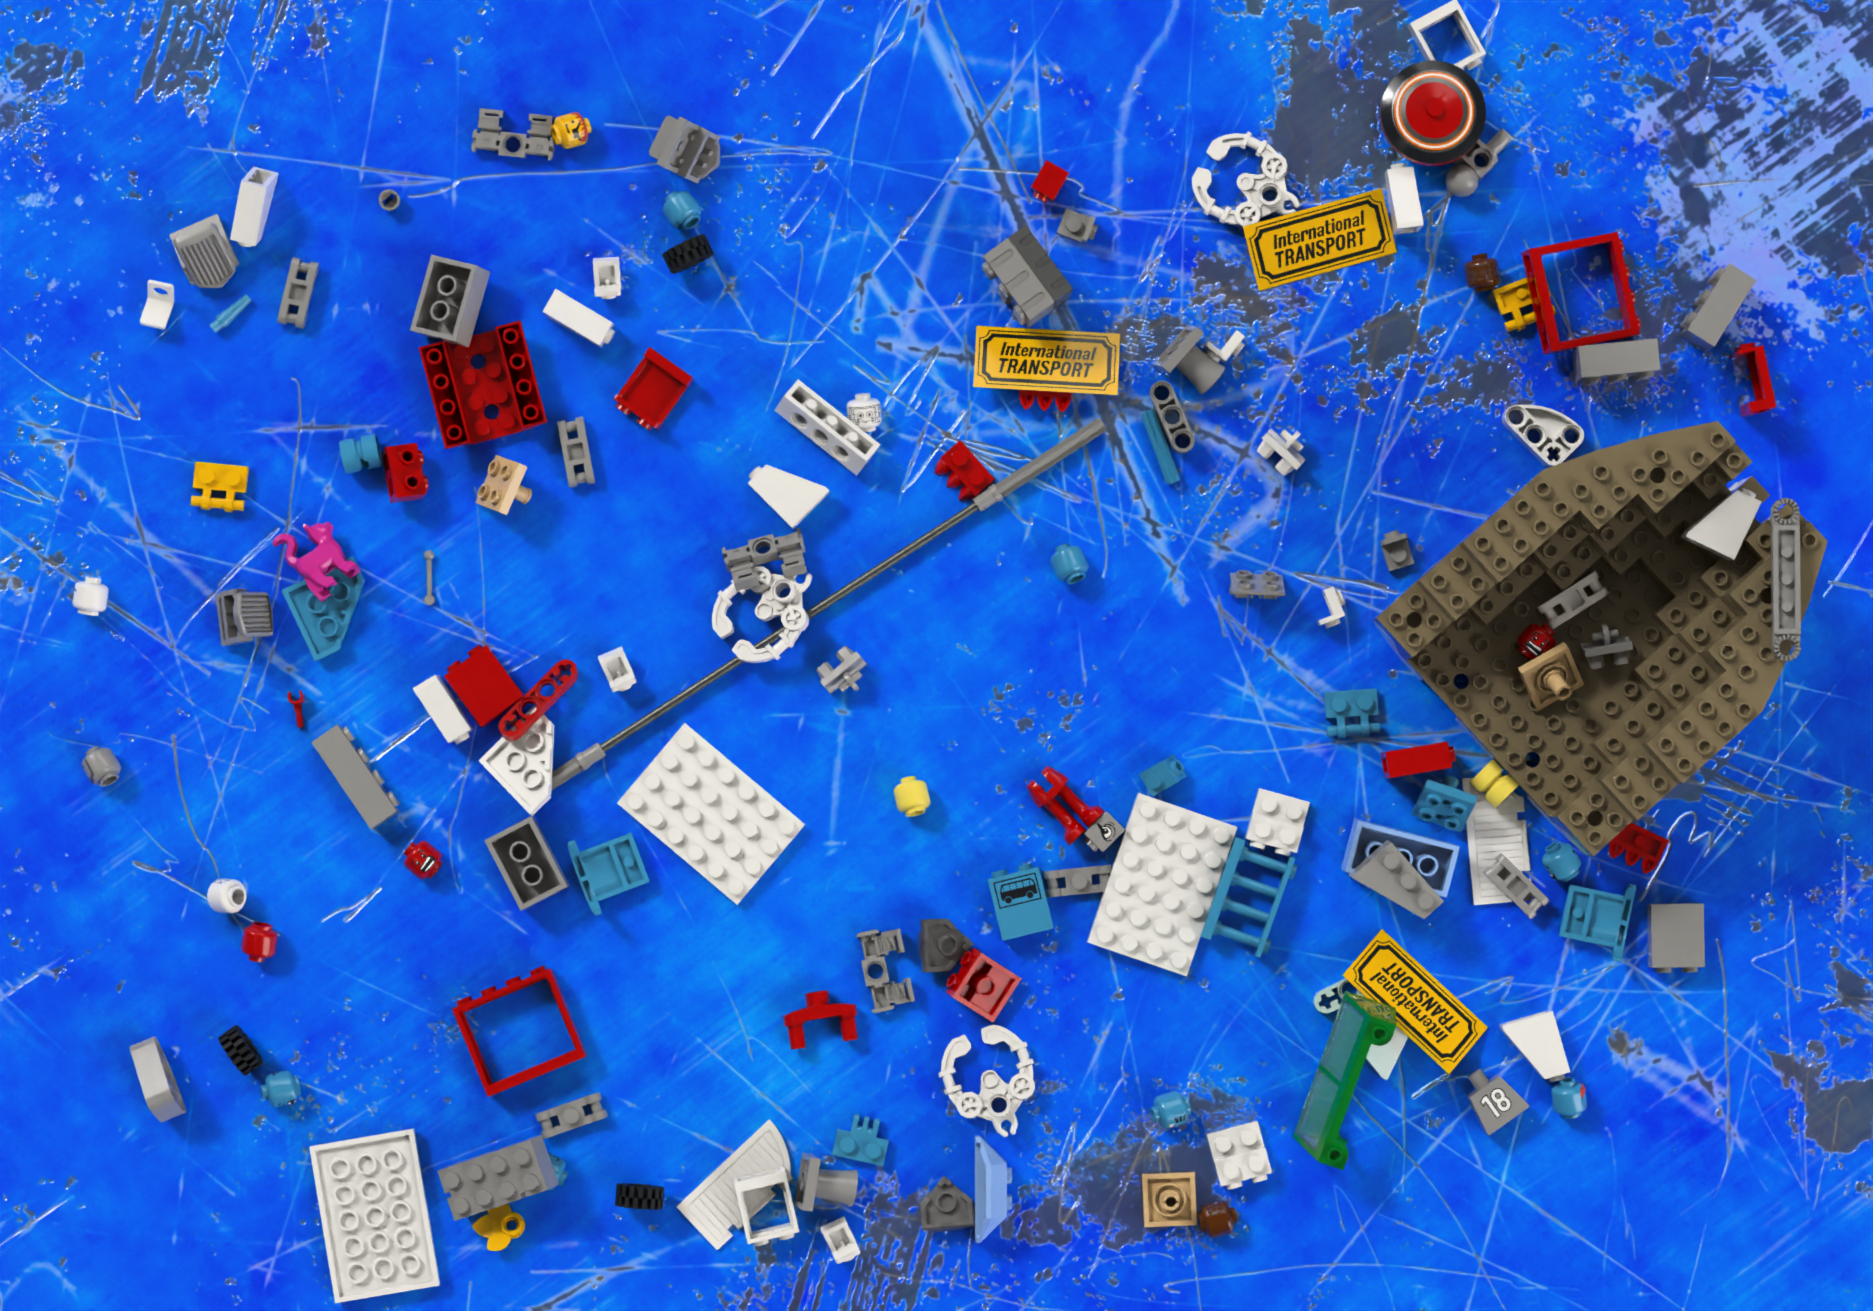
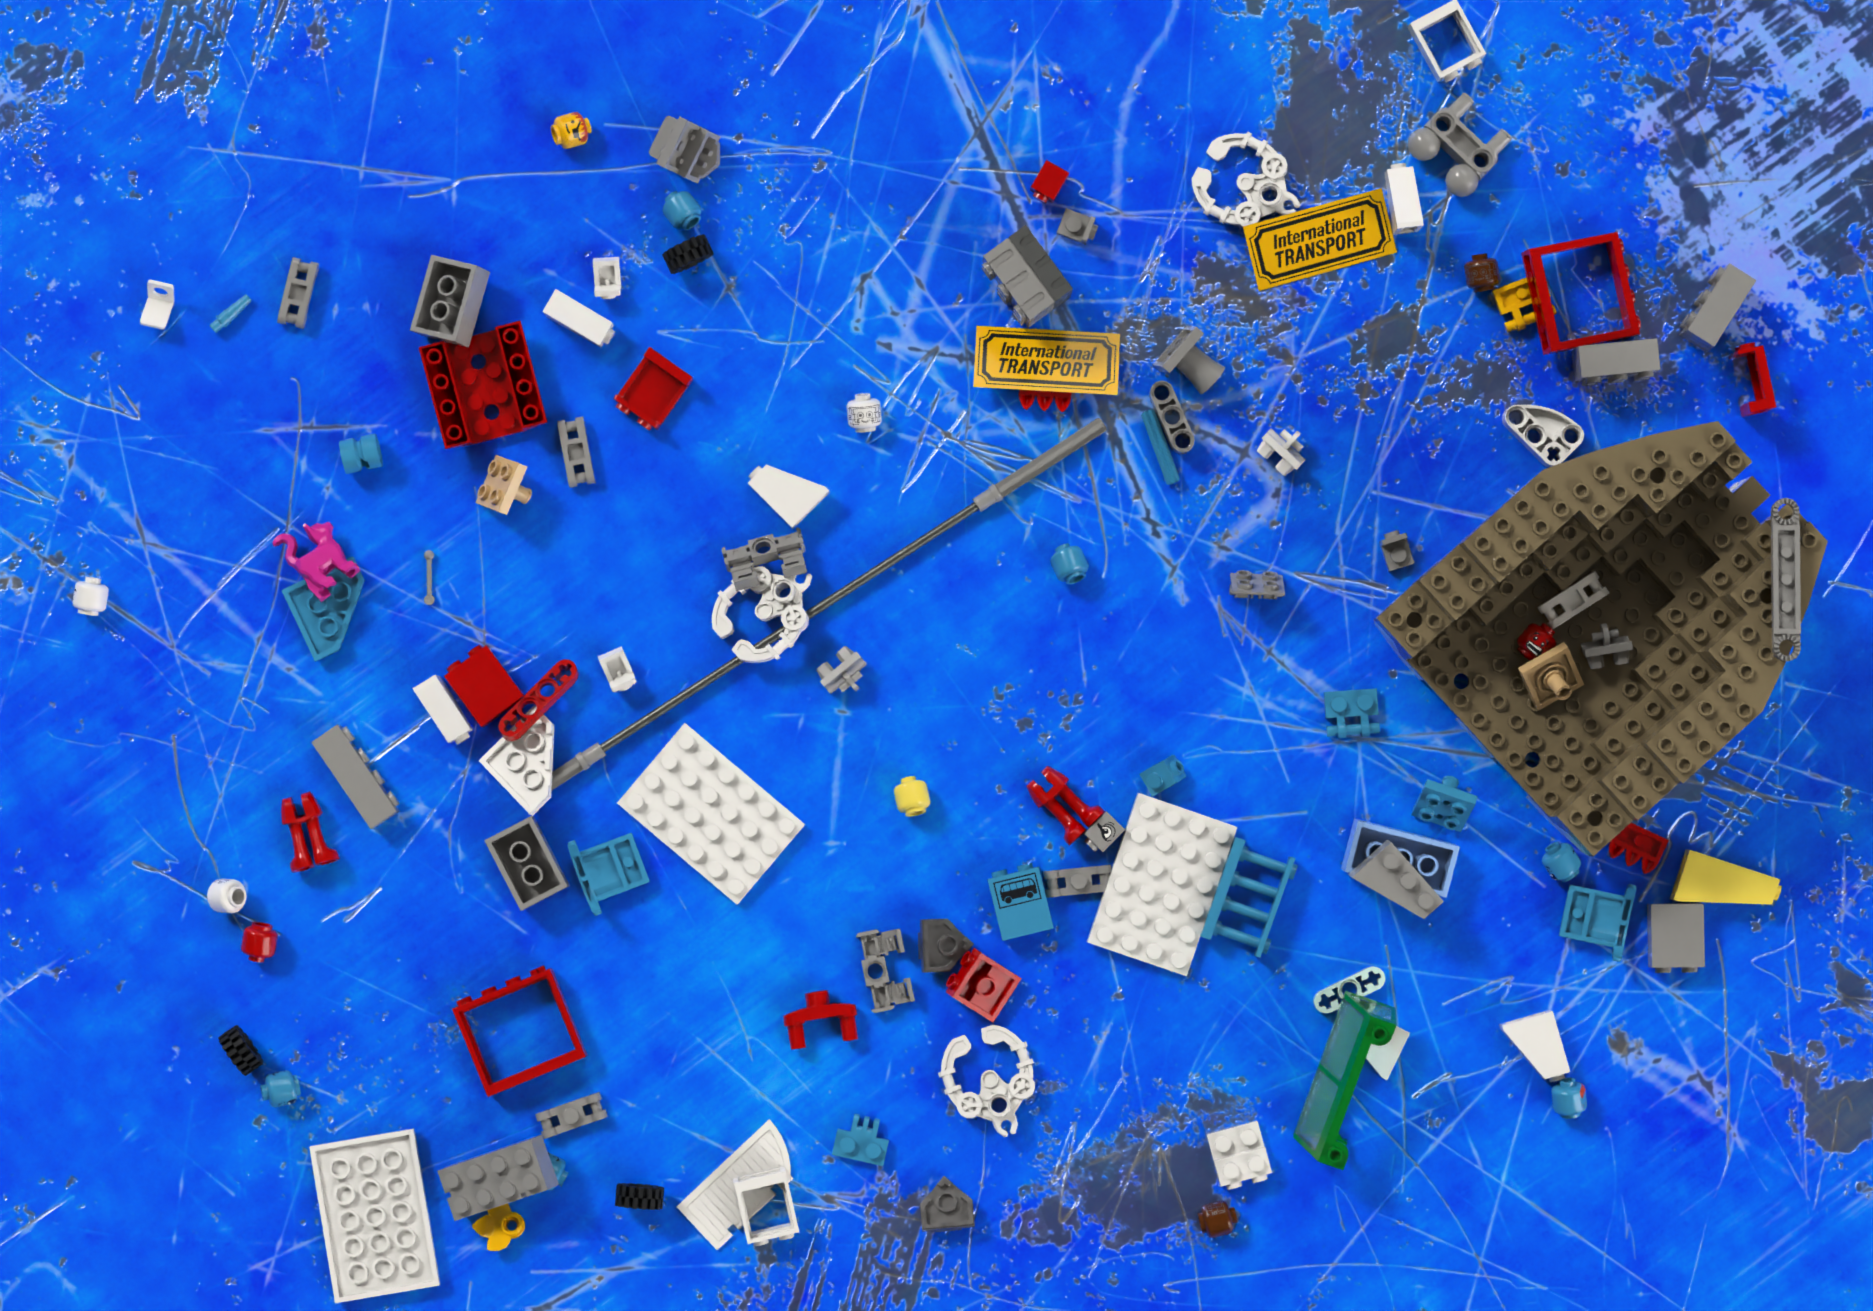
light grey head [82,746,121,787] -> none
light grey beam [130,1036,186,1123] -> none
light grey piece [169,214,240,288] -> none
yellow plate [191,461,249,513] -> none
light grey piece [215,589,273,646] -> none
white slope [230,166,279,247] -> none
red hand [287,690,305,728] -> none
light grey hinge [379,189,400,211] -> none
red brick [381,443,429,503] -> none
red head [403,840,443,879] -> none
light grey piece [471,108,555,160] -> none
white brick [774,379,881,476] -> none
light grey plant [794,1152,858,1212] -> none
white bracket [820,1216,860,1264] -> none
red plate [935,440,995,501] -> none
light blue wedge [975,1135,1012,1243] -> none
tan plate [1142,1171,1197,1227] -> none
dark azure head [1150,1091,1191,1129] -> none
white bracket [1204,330,1245,363] -> none
white plate [1245,788,1310,856] -> none
white bracket [1317,586,1345,629] -> none
yellow sticker [1342,929,1488,1074] -> none
dish [1380,60,1486,166] -> none
red brick [1380,741,1456,779] -> none
white piece [1462,778,1533,905] -> none
light grey torso [1467,1069,1530,1135] -> none
light yellow wheel [1469,759,1519,808] -> none
light grey plate [1483,853,1550,920] -> none
white slope [1681,488,1762,561] -> none
none -> red piece [281,791,340,873]
none -> light yellow slope [1670,849,1782,904]

